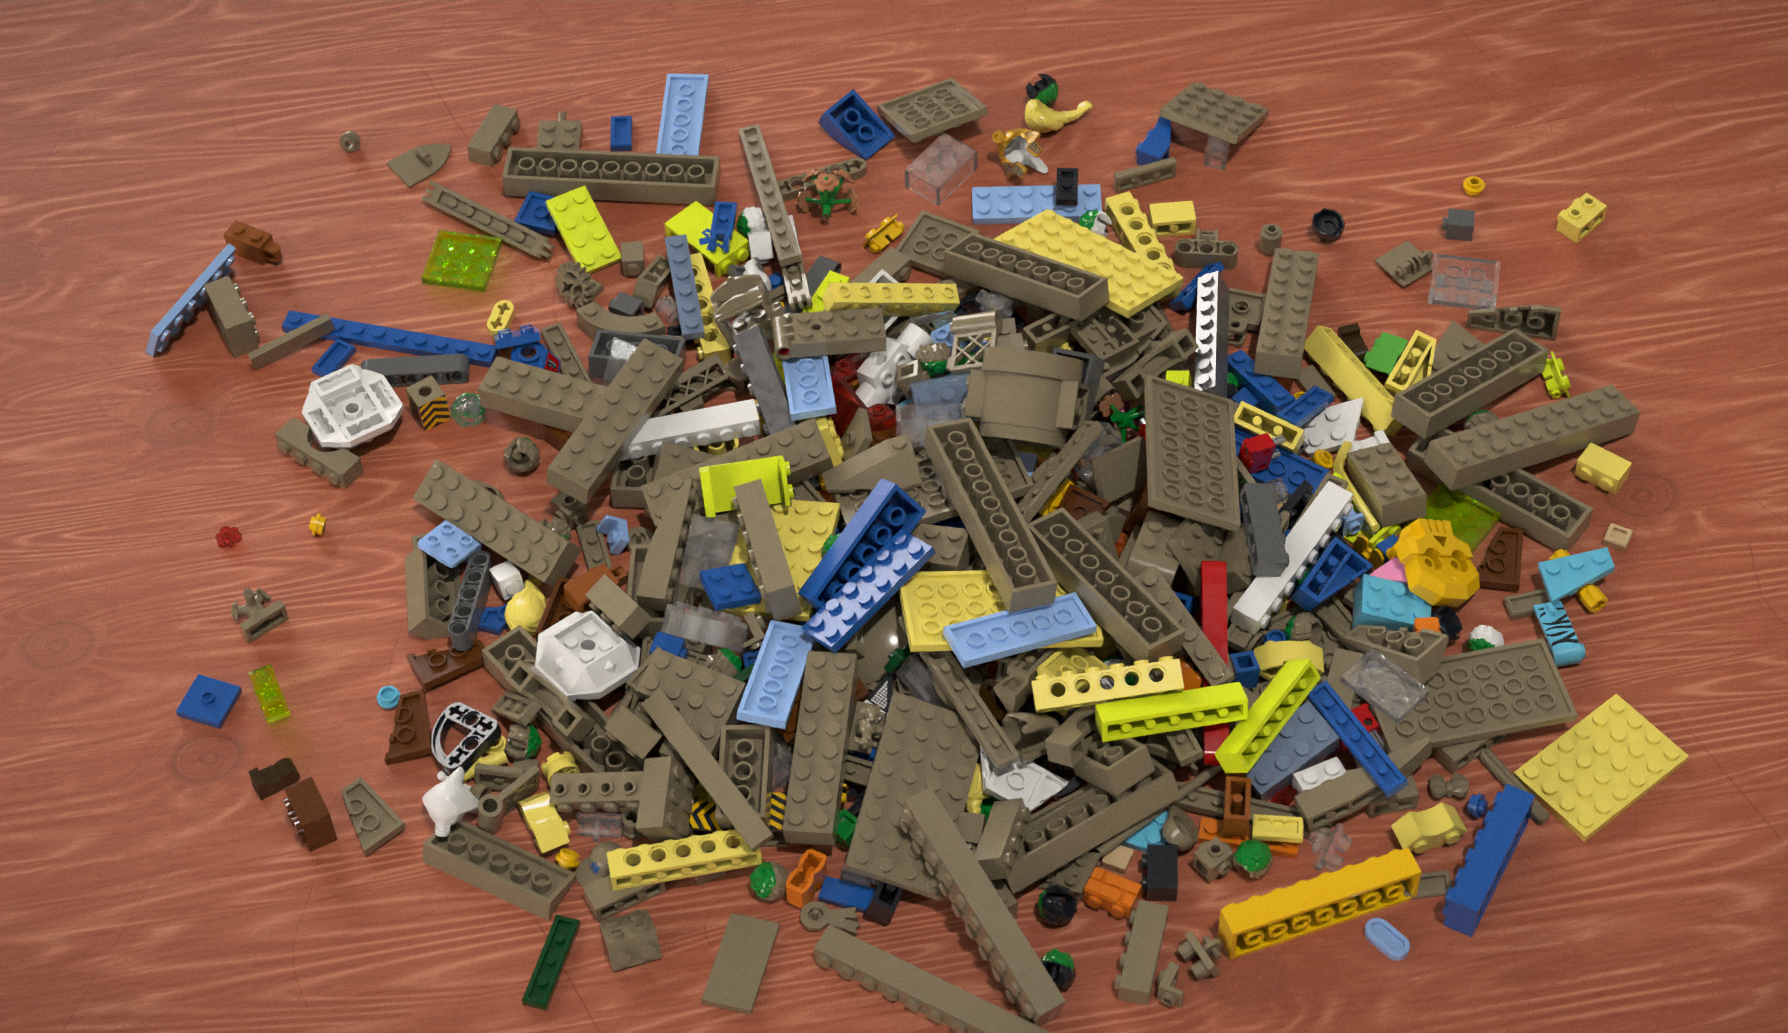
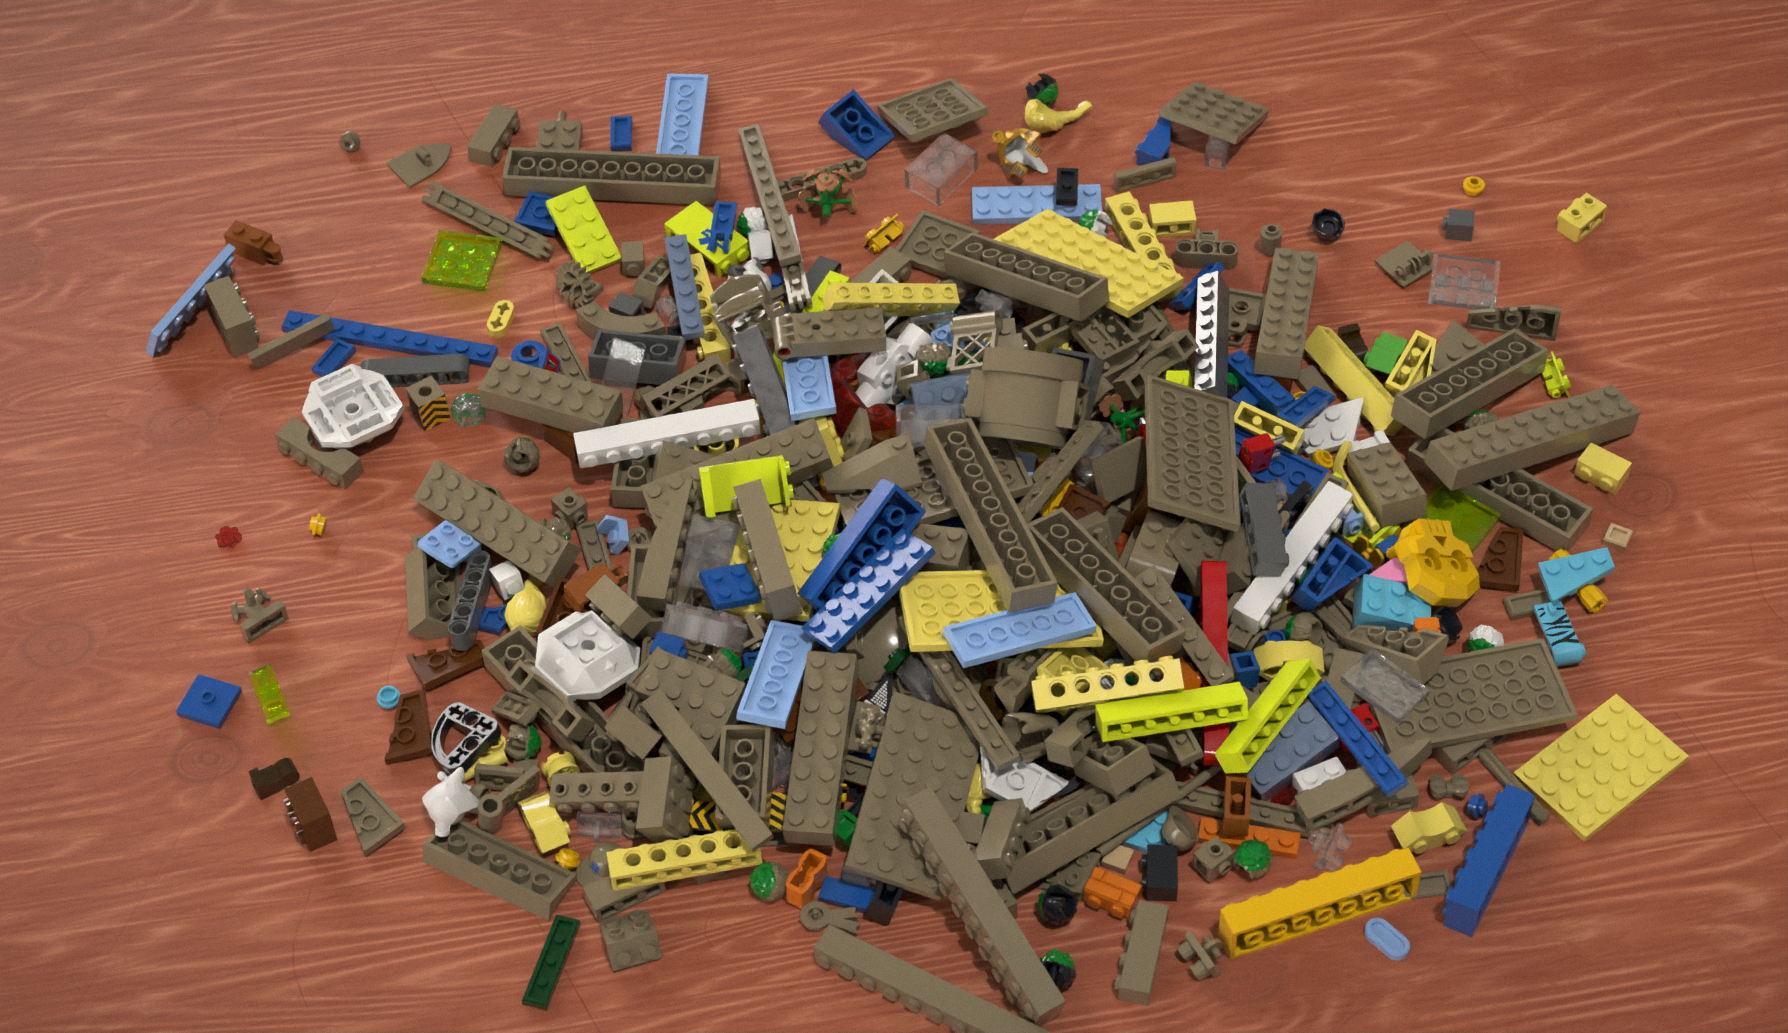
blue plate [493,324,541,349] -> none
dark tan brick [546,338,683,504] -> none
dark tan tile [702,913,780,1015] -> none
dark tan bracket [1157,962,1184,1008] -> none
light yellow plate [1252,814,1304,843] -> none

